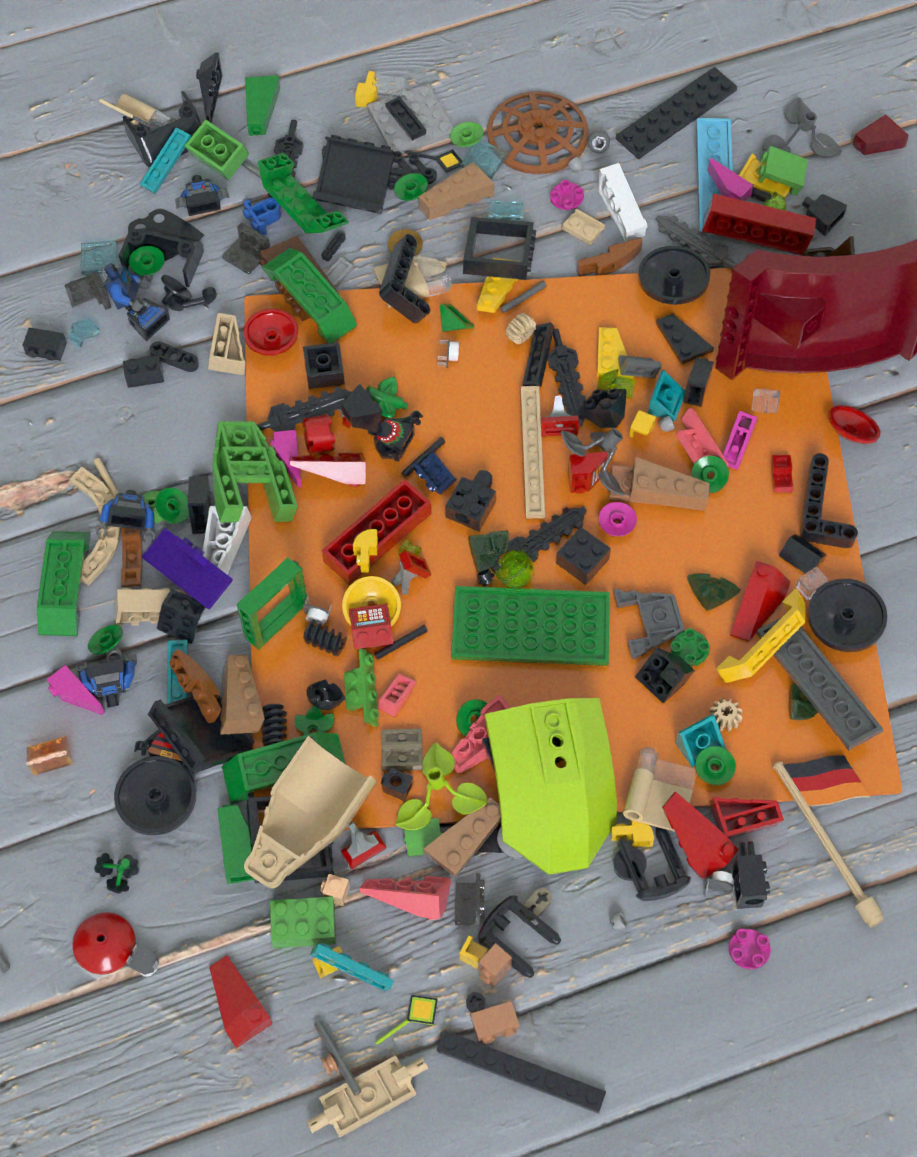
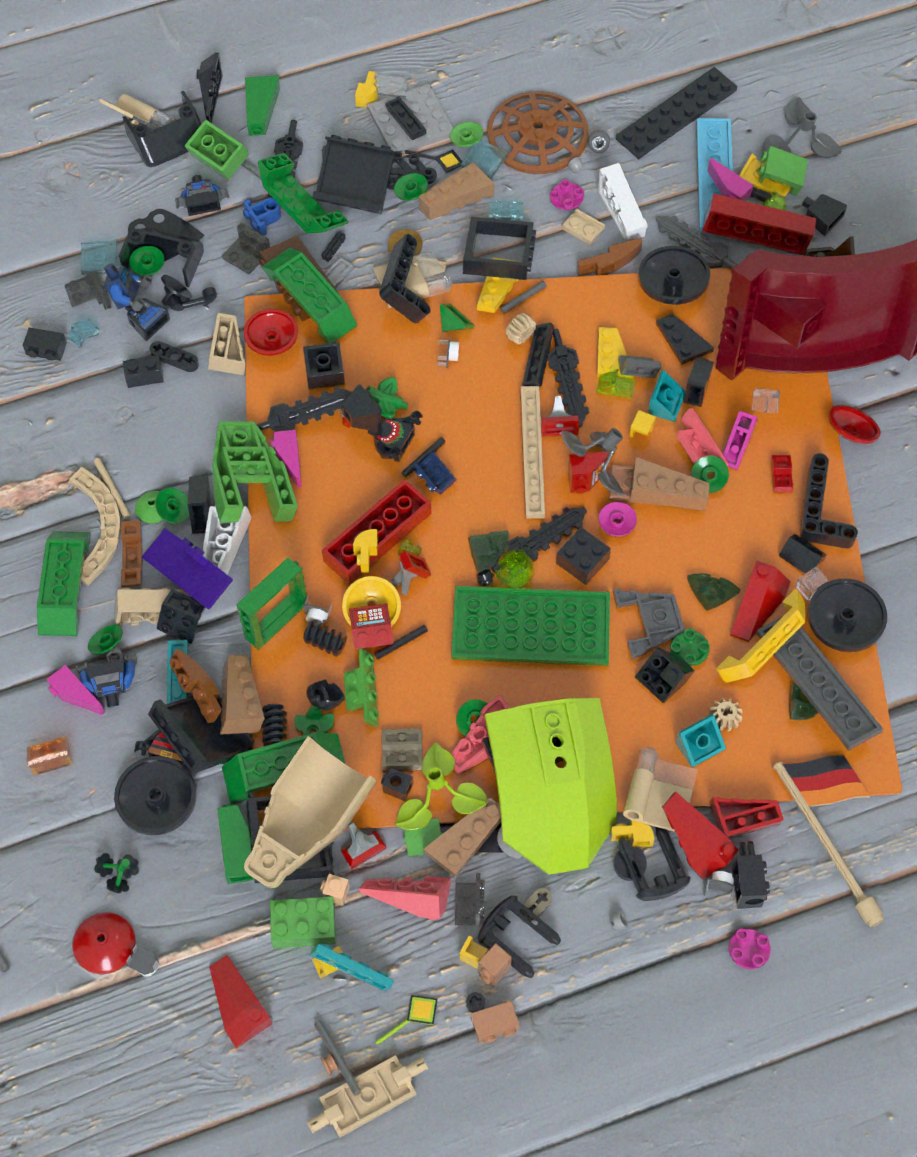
torso [95,490,155,543] -> none
teal plate [140,128,191,194] -> none
wedge [289,453,366,487] -> none
red brick [302,415,335,455] -> none
coral slope [378,674,416,717] -> none
black plate [437,1030,606,1114] -> none
black brick [445,470,496,532] -> none
black slope [578,388,627,428] -> none
light grey hinge [659,416,675,432] -> none
green dish [695,746,736,785] -> none
dark red slope [853,114,909,155] -> none

